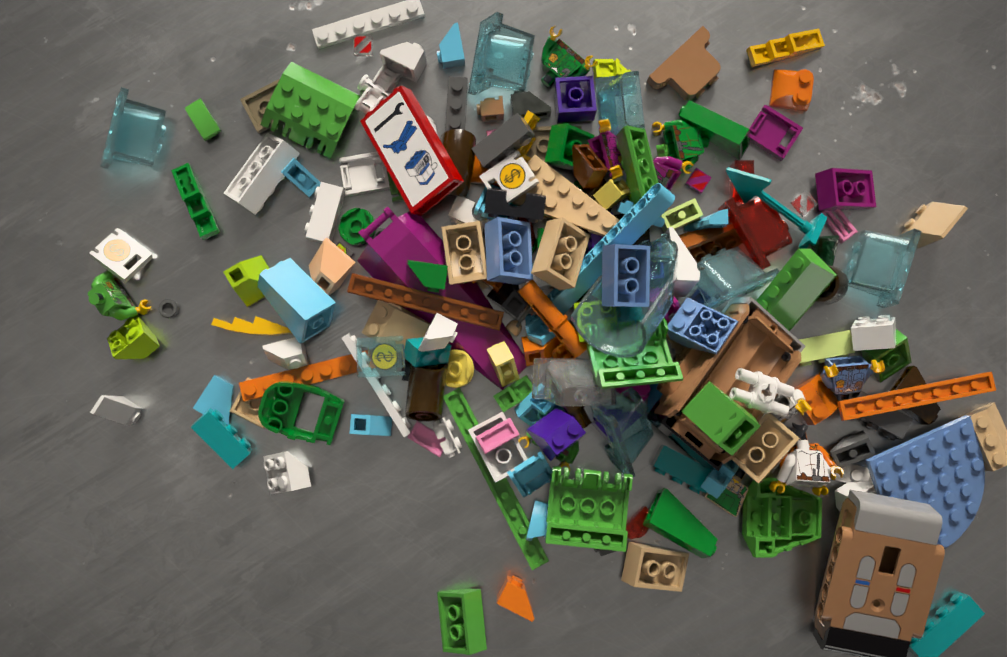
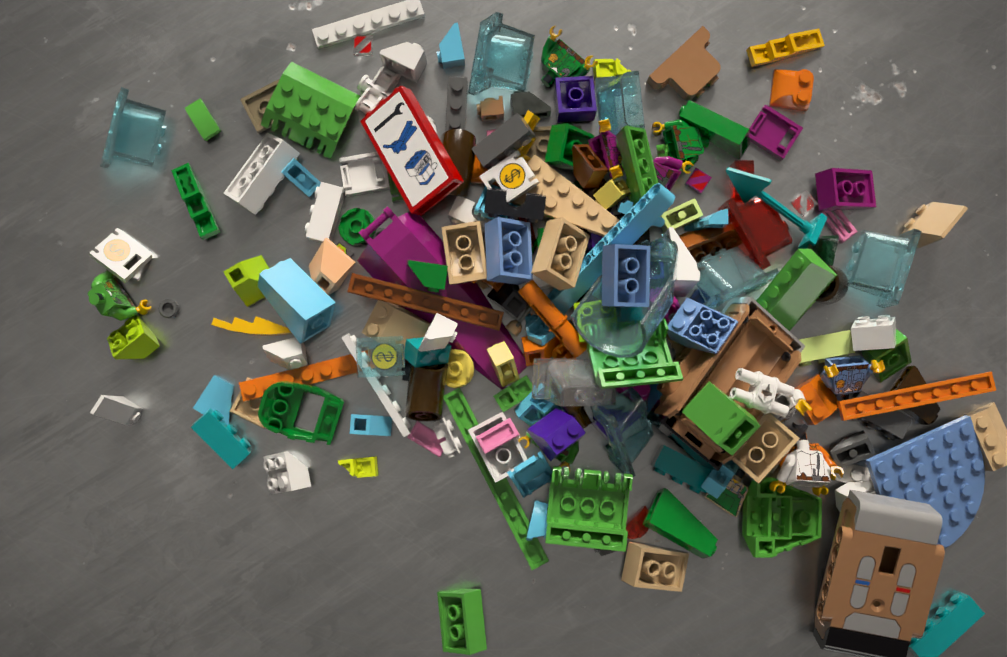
orange slope [497,575,535,622] -> none
none -> neon yellow slope [338,456,378,478]

